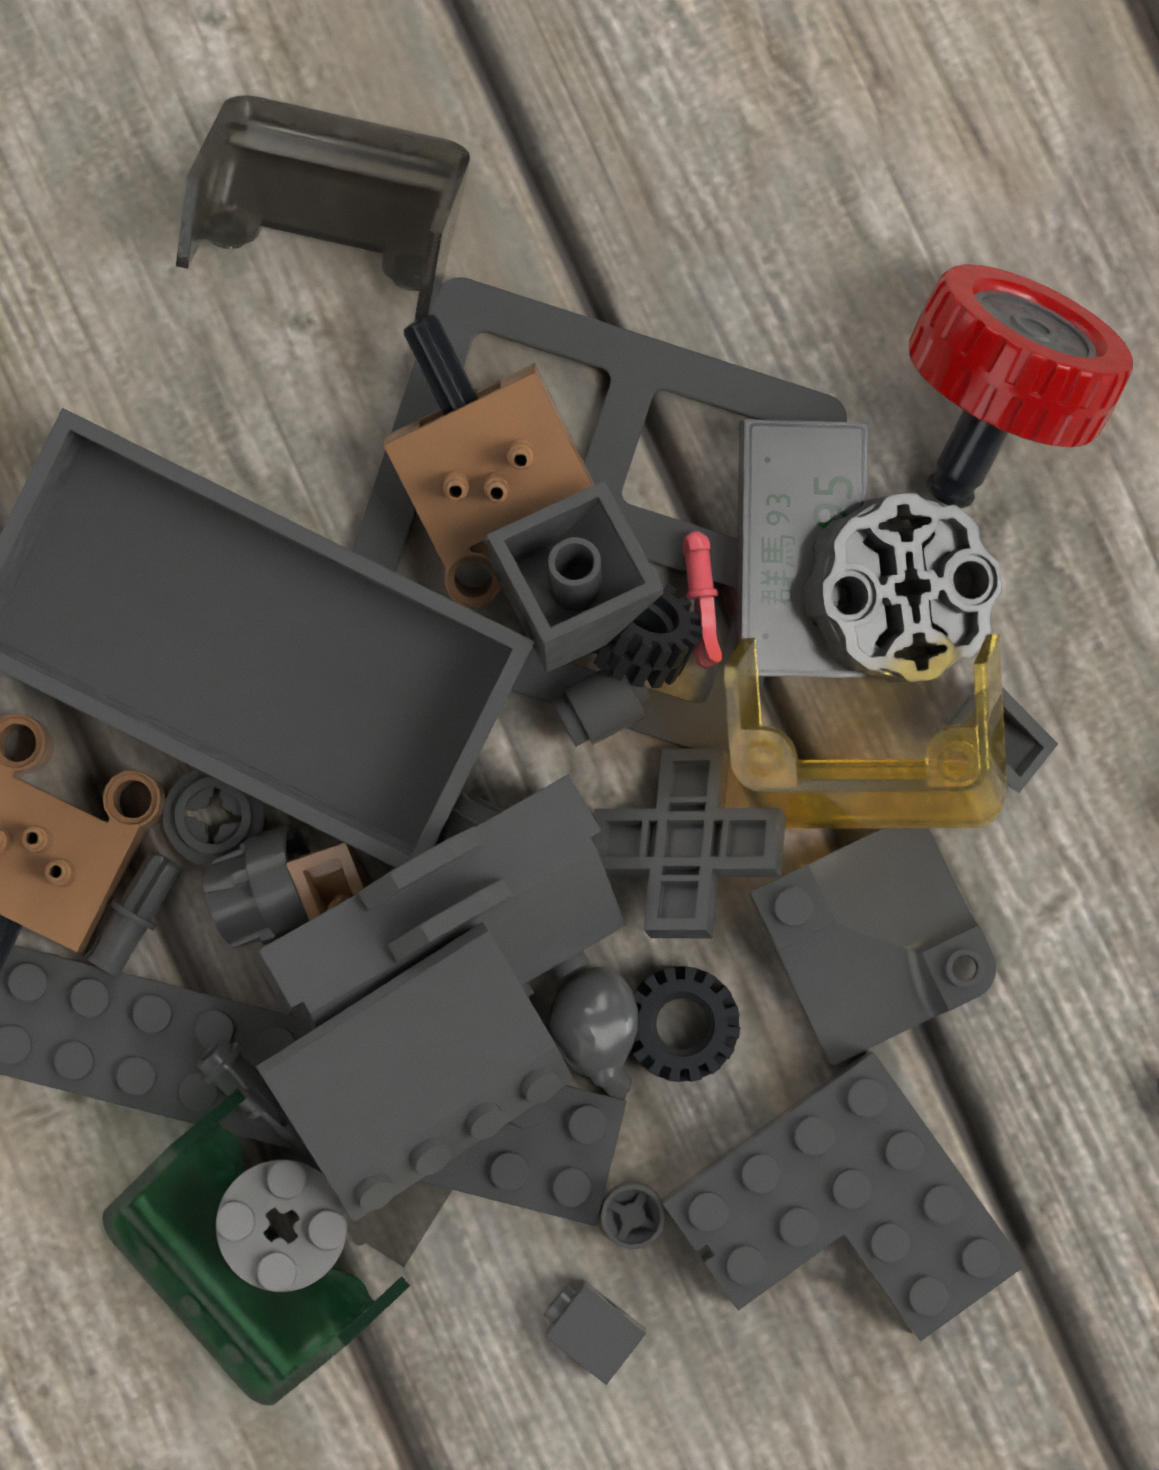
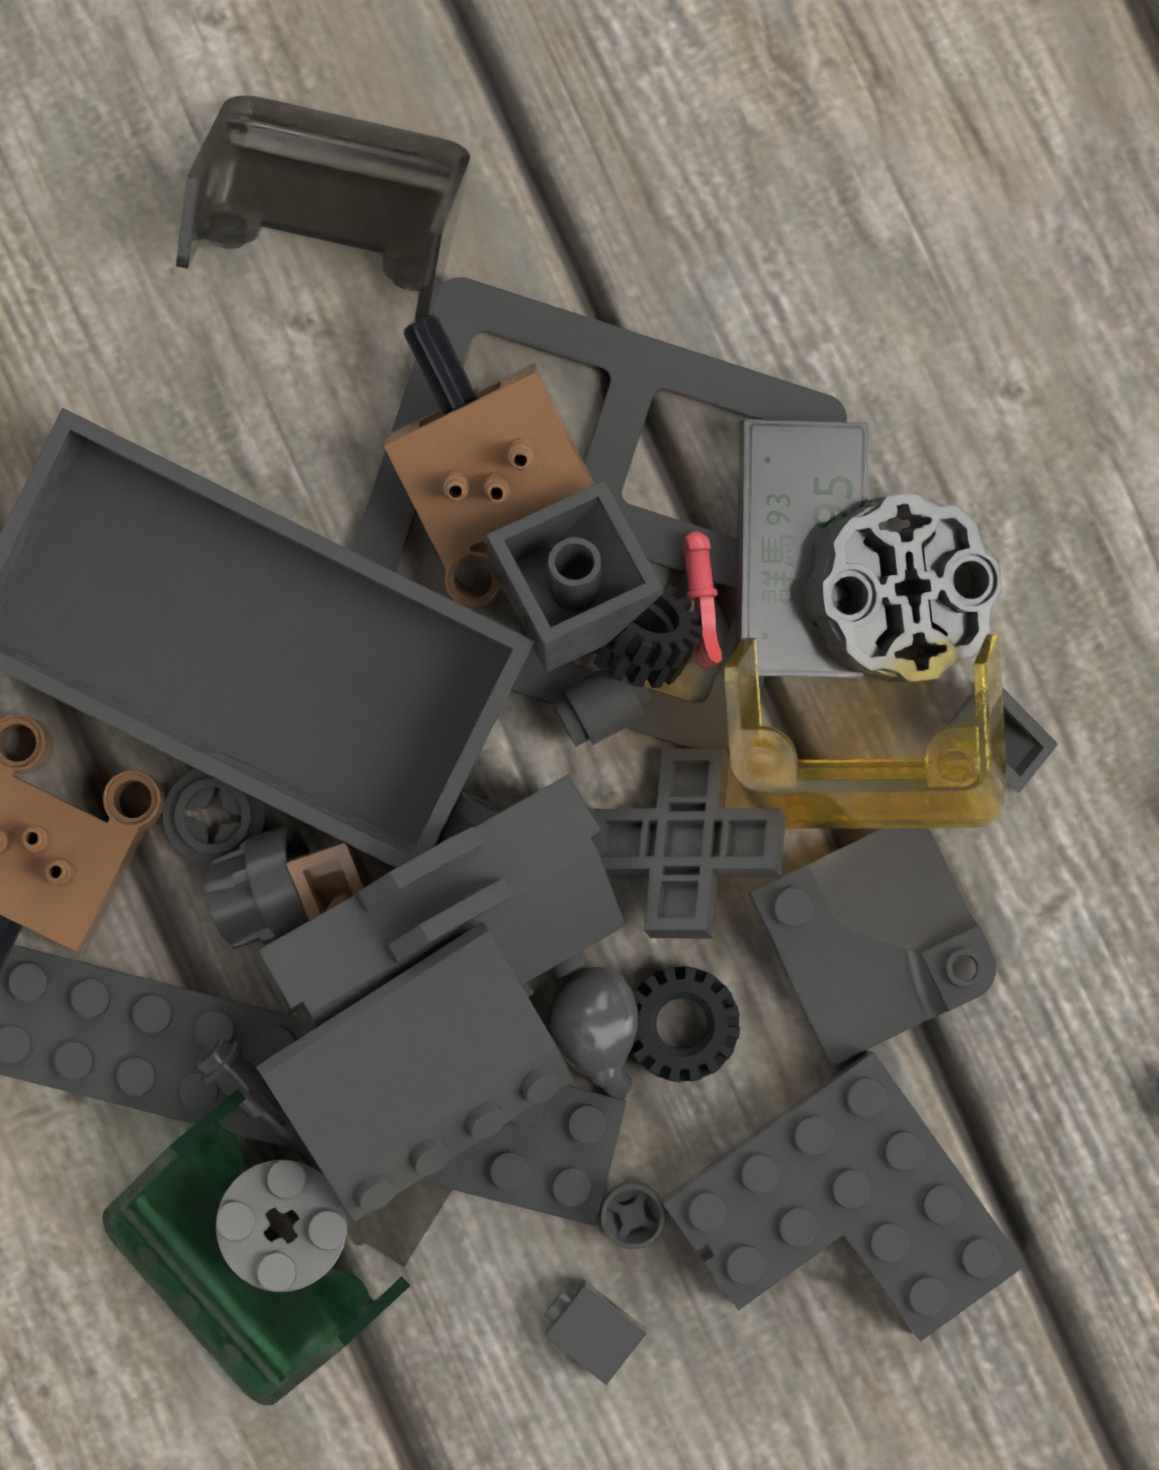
dark grey axle [84,852,180,977] -> none
red wheel [909,264,1133,508] -> none

